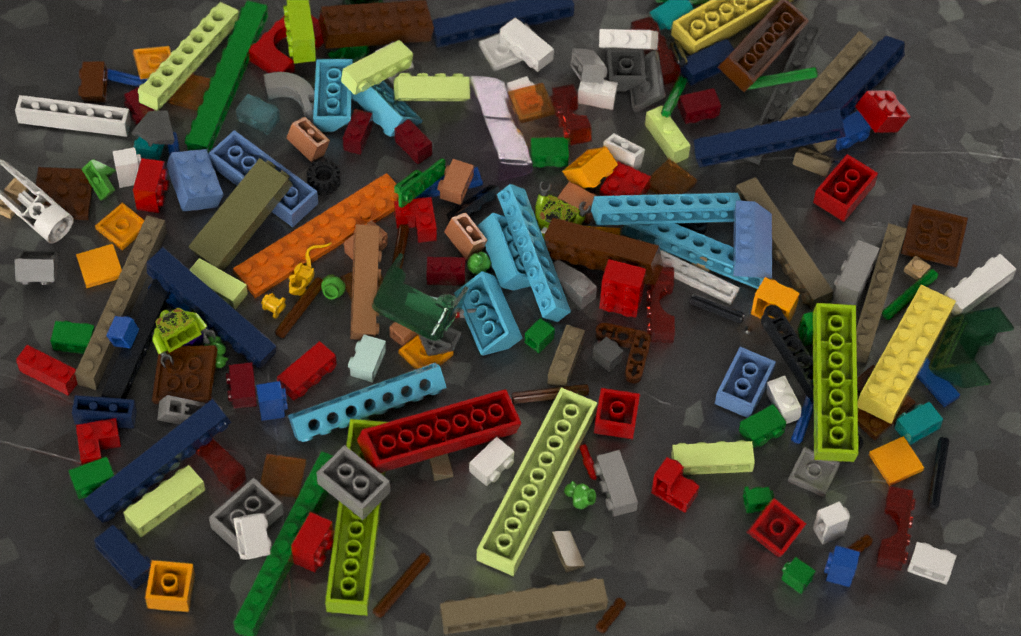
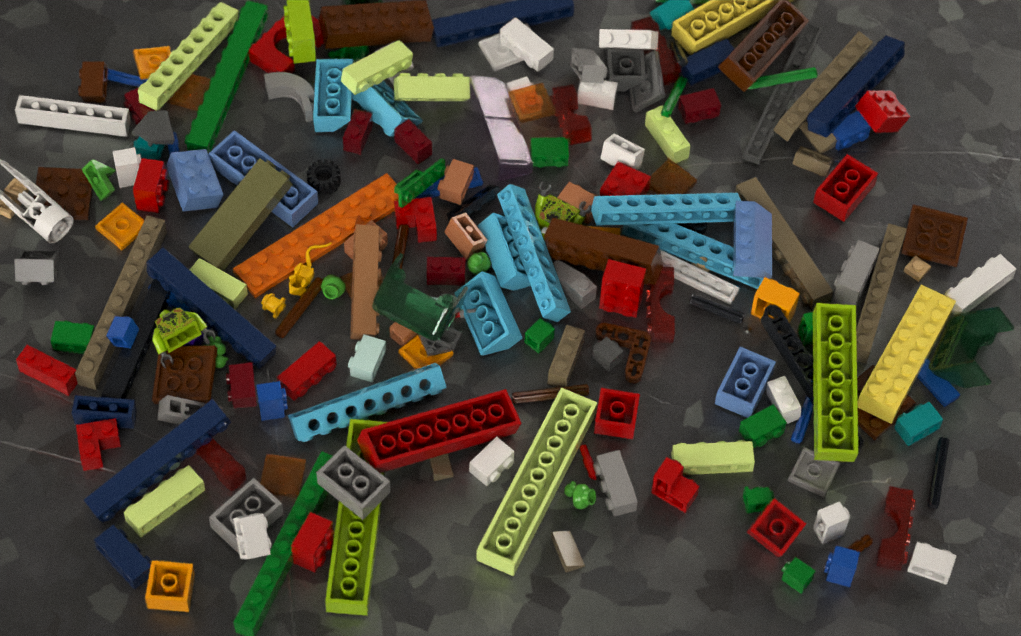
green brick [68,457,114,499] -> none
light orange tile [76,244,122,288] -> none
clear light blue brick [236,94,280,135] -> none
nougat brick [286,117,330,162] -> none
reddish brown axle [373,553,430,618] -> none
dark tan brick [440,578,608,635] -> none
light orange brick [562,146,618,189] -> none
reddish brown axle [596,597,626,634] -> none
dark blue brick [693,109,846,168] -> none
light orange tile [869,436,924,486] -> none
green axle [882,269,938,320] -> none

